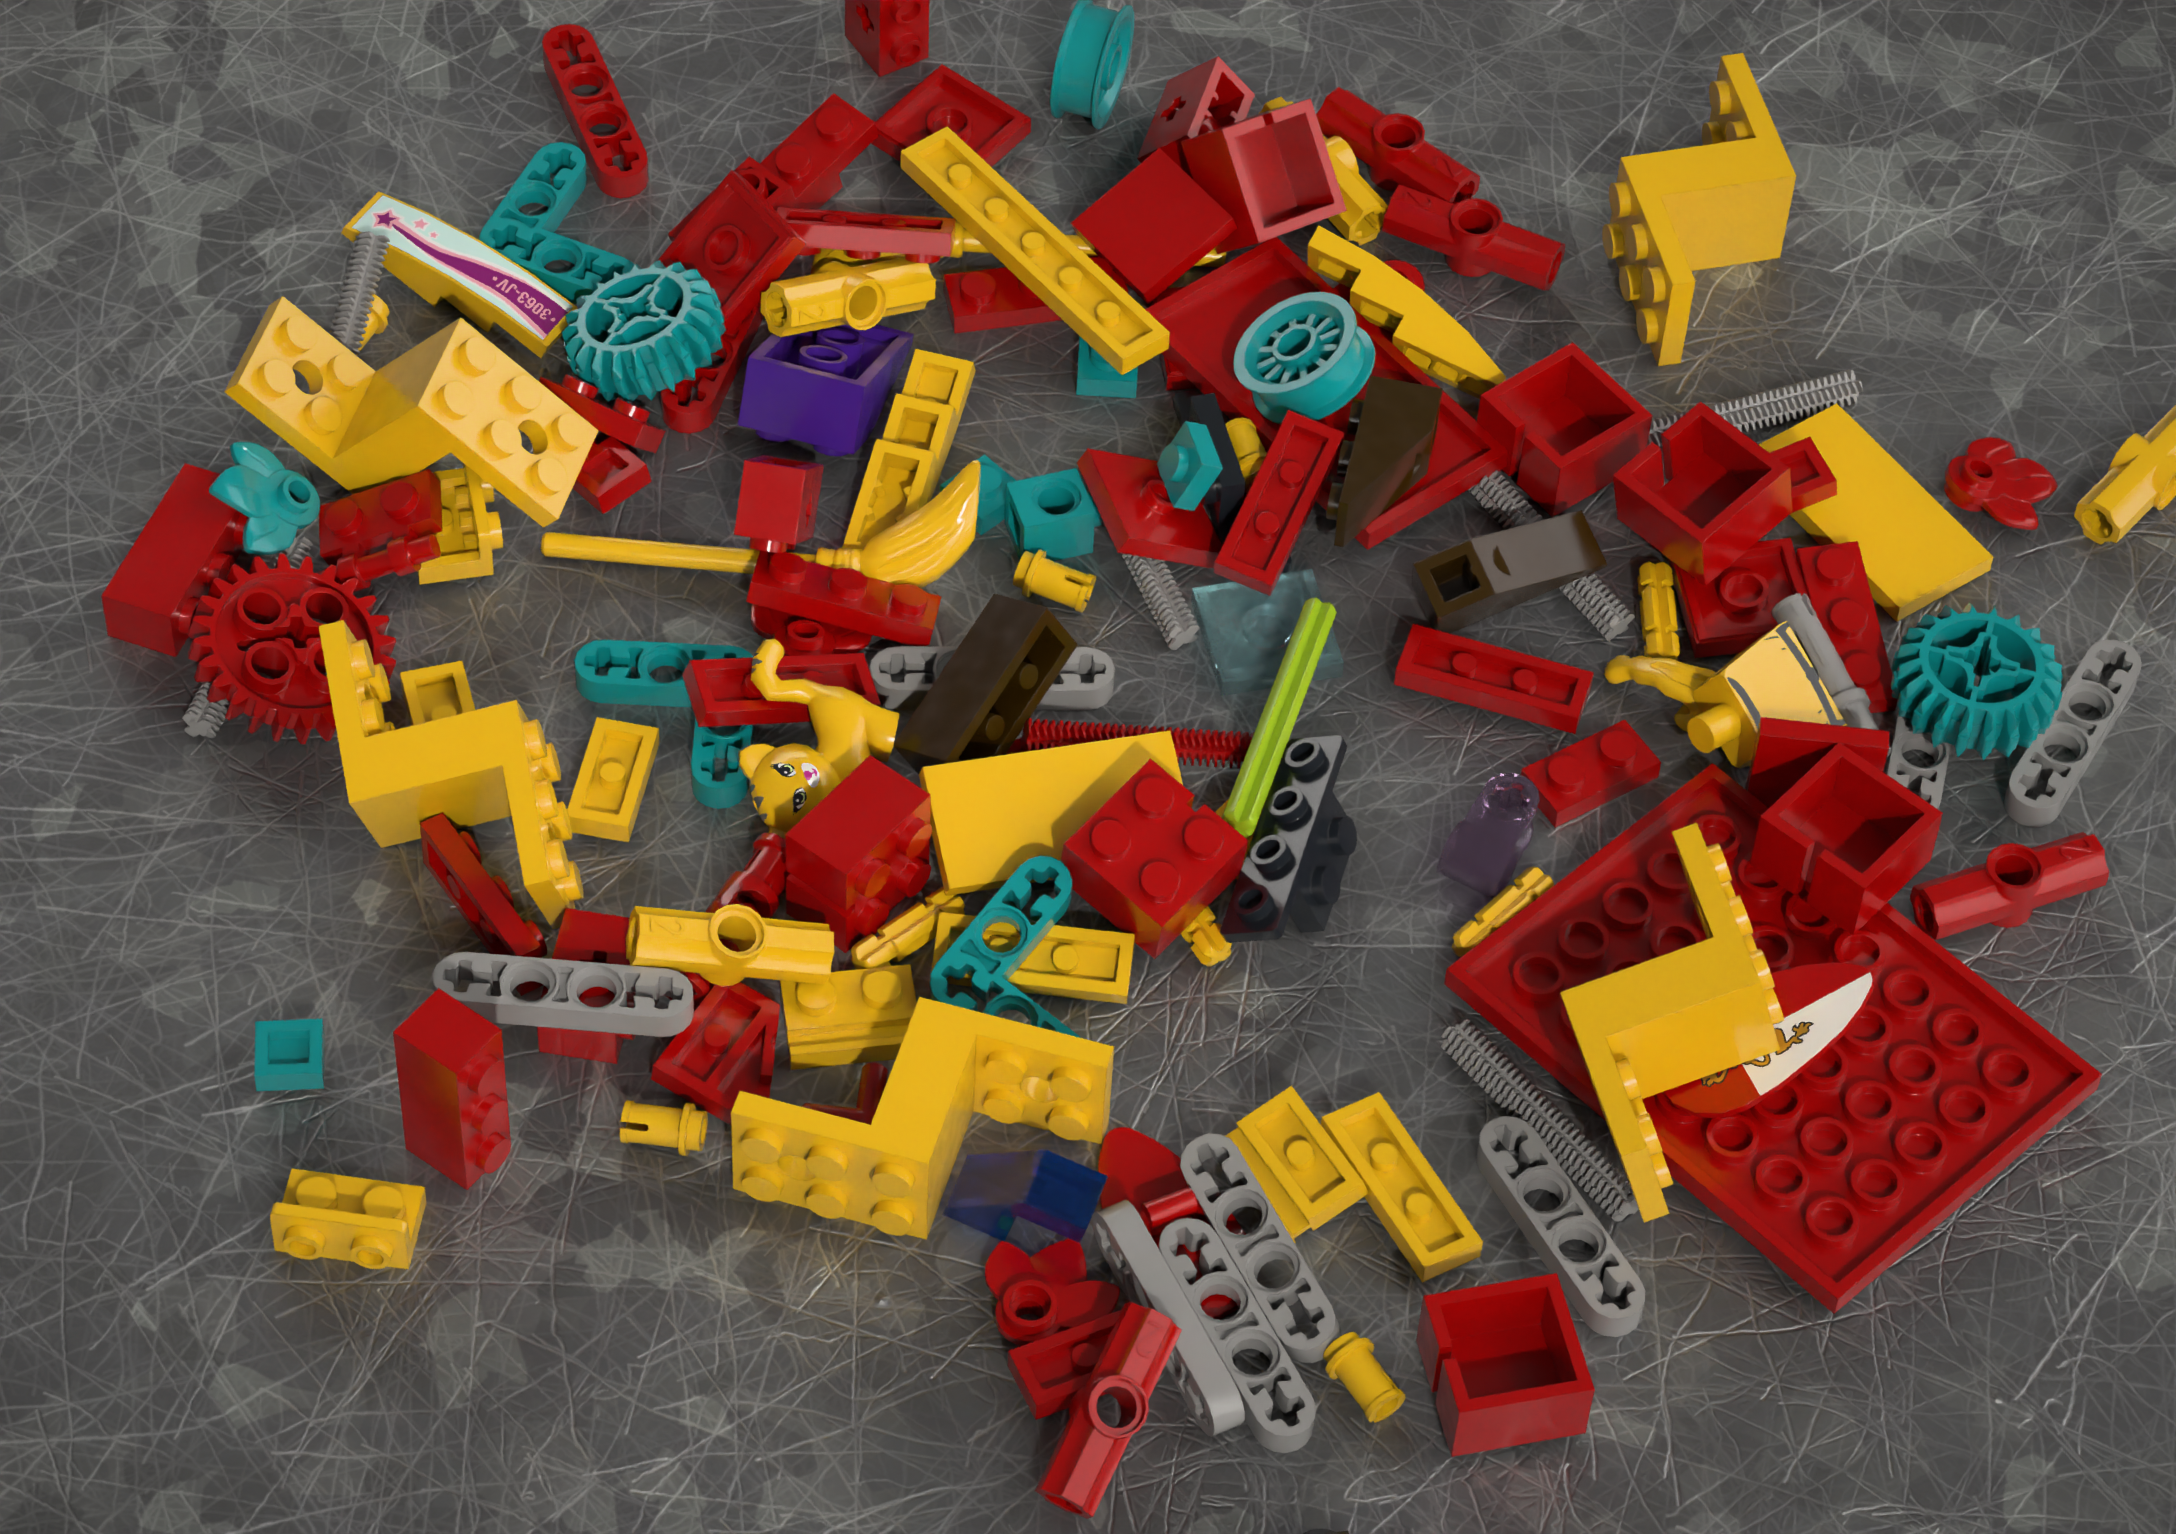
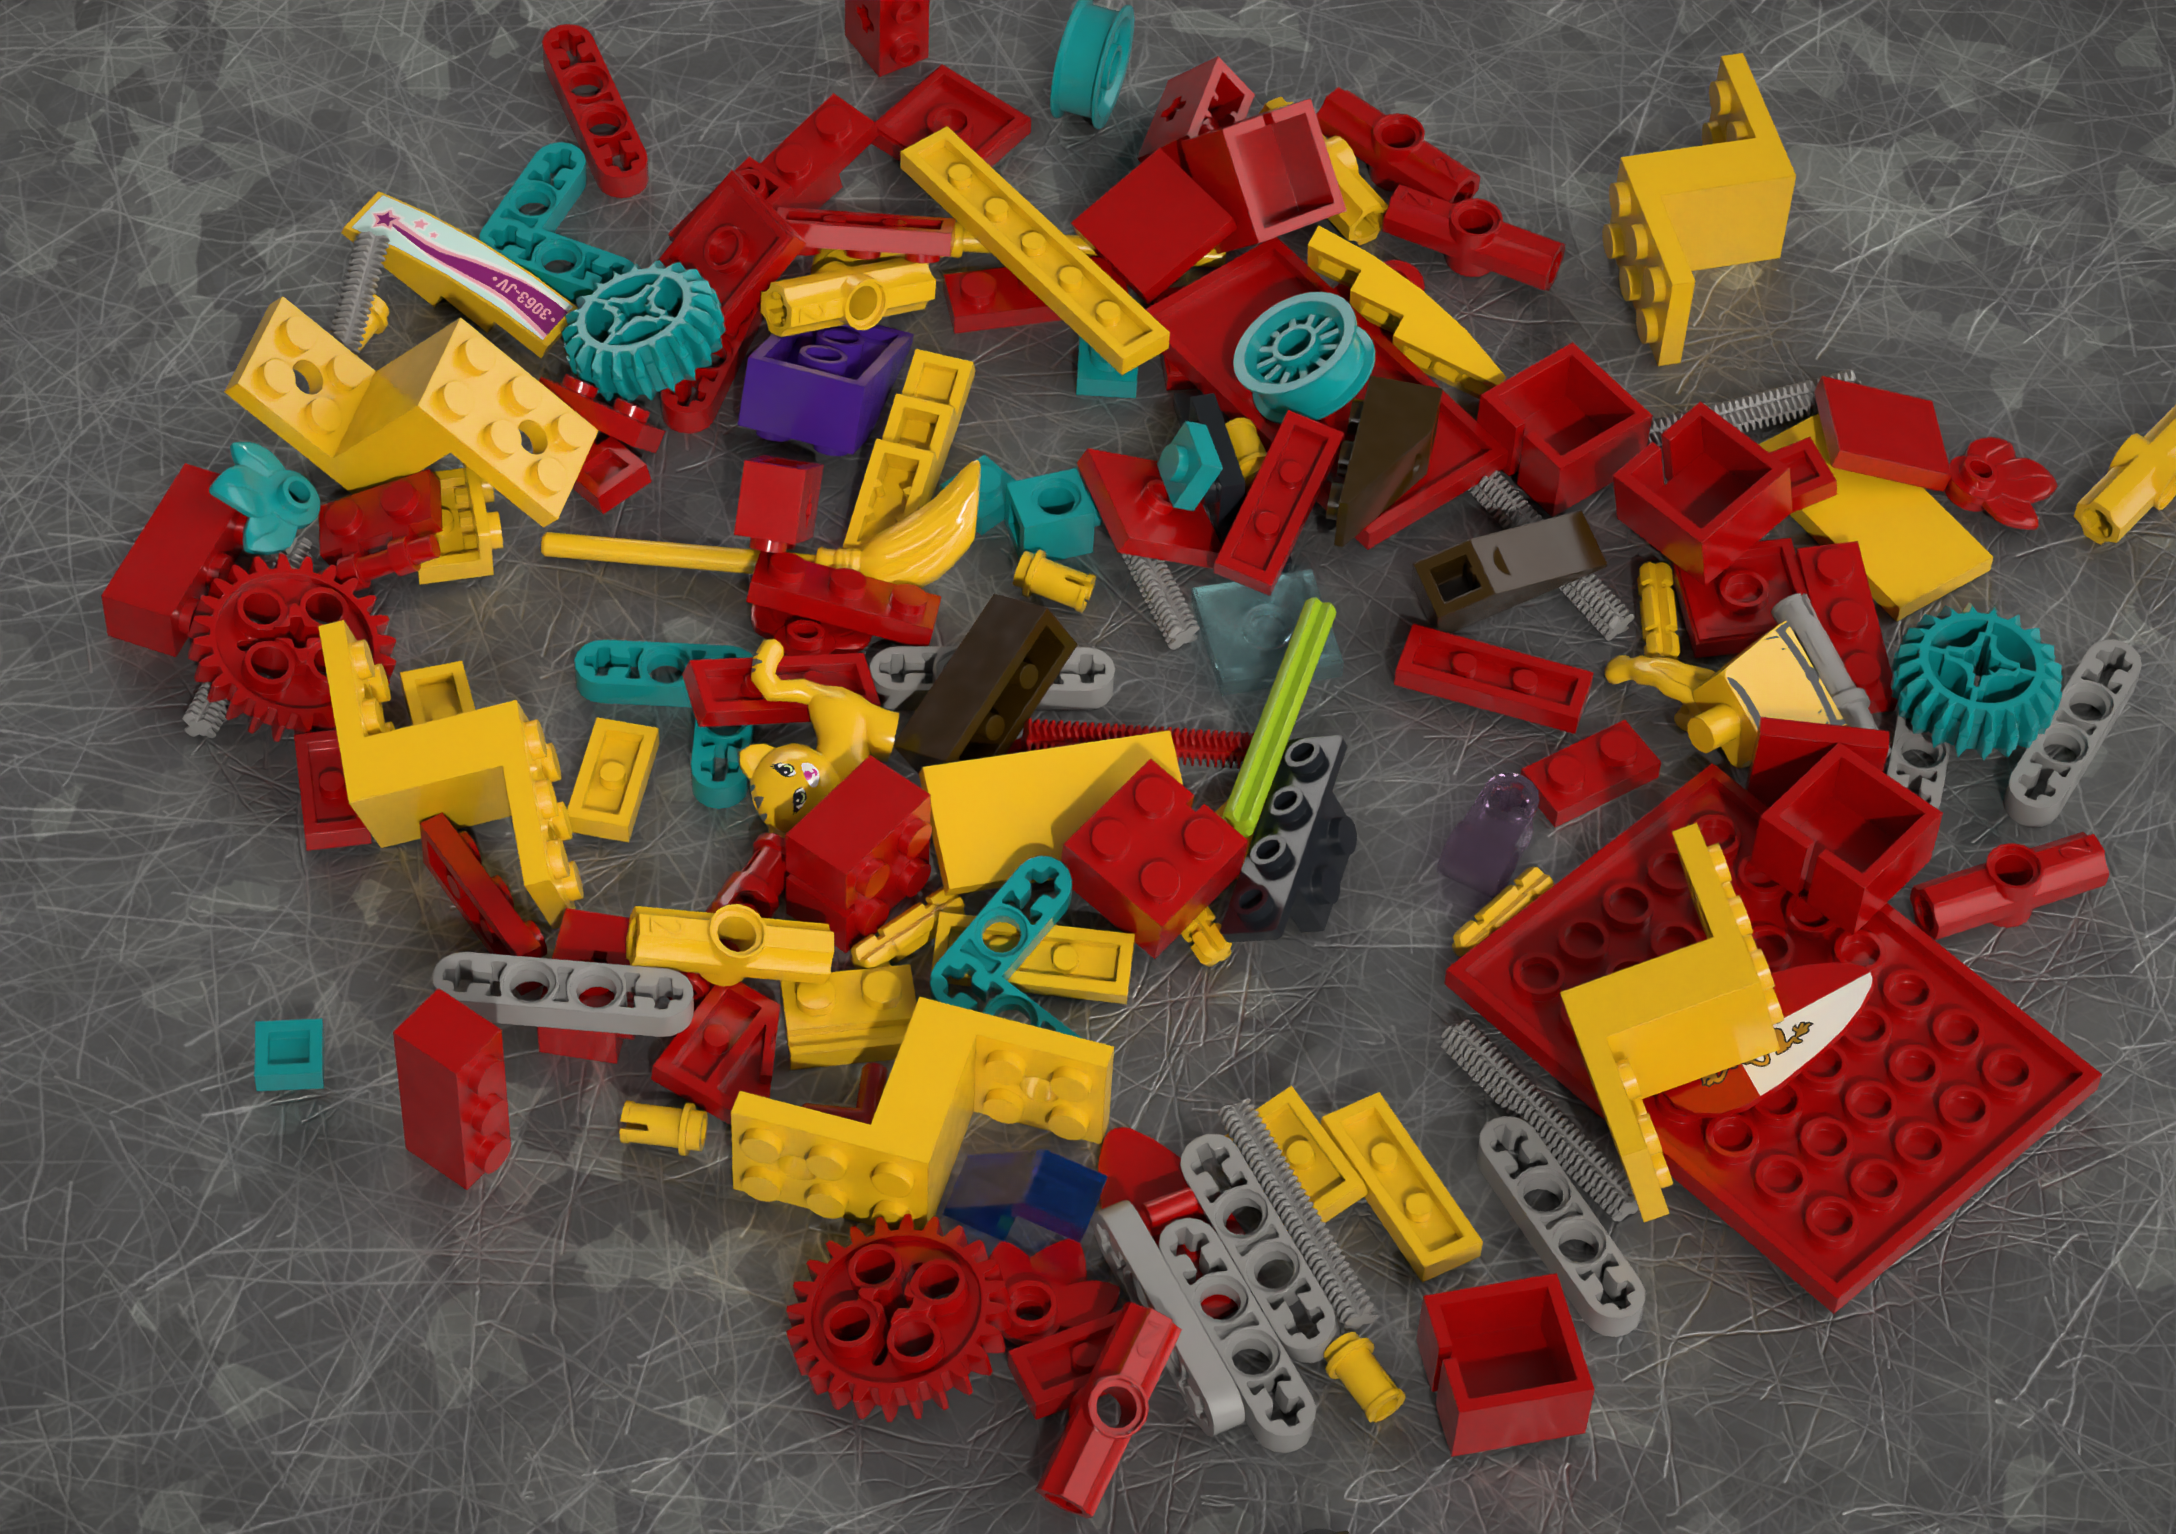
yellow bracket [270,1168,427,1270] -> none
none -> red plate [294,730,372,851]
none -> red gear [786,1214,1012,1422]
none -> light grey axle [1218,1098,1378,1331]
none -> red tile [1814,376,1952,492]

